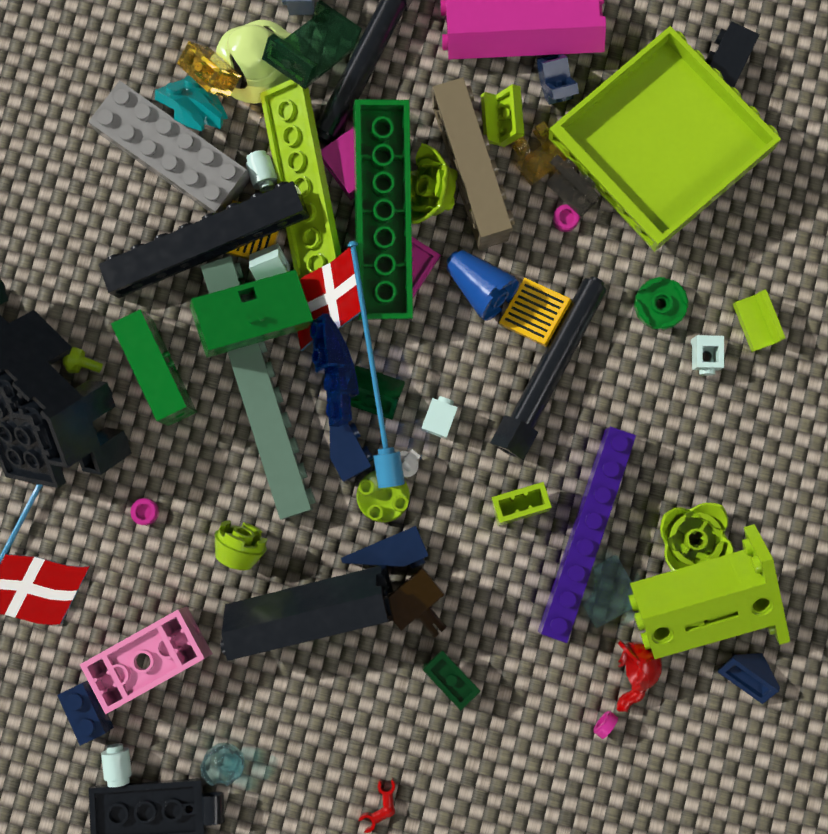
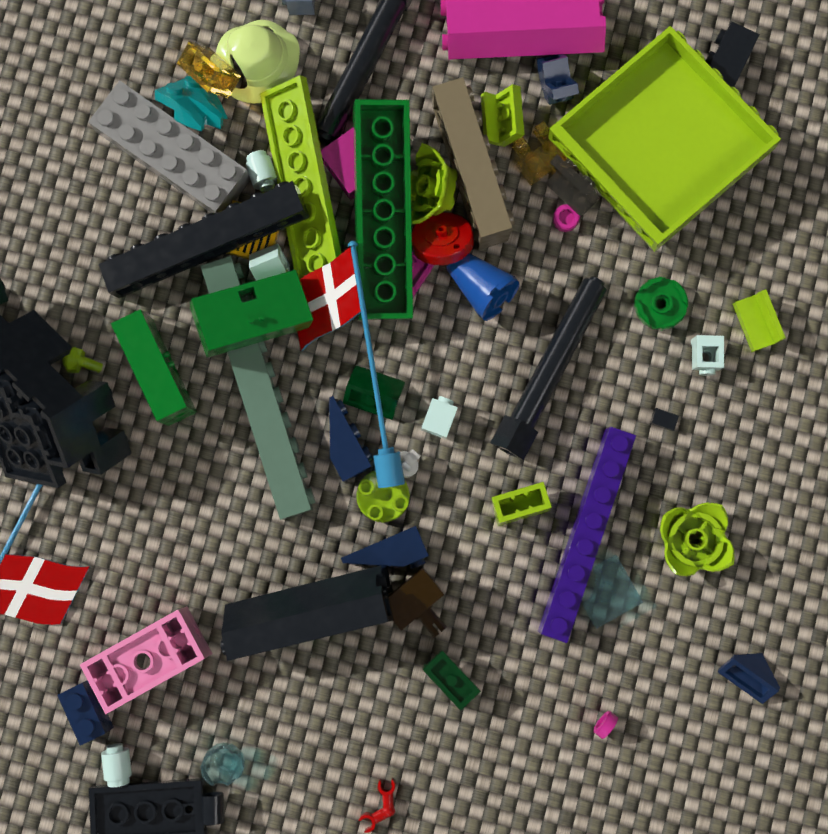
dark pink tile [130,498,159,525] -> none
lime cone [215,520,268,570] -> none
clear green panel [262,0,362,89] -> none
clear blue slope [310,314,359,427] -> none
yellow tile [499,278,572,347] -> none
red piece [616,641,662,712] -> none
lime brick [628,524,790,659] -> none
none -> red wheel [412,213,474,265]
none -> black piece [650,408,679,431]

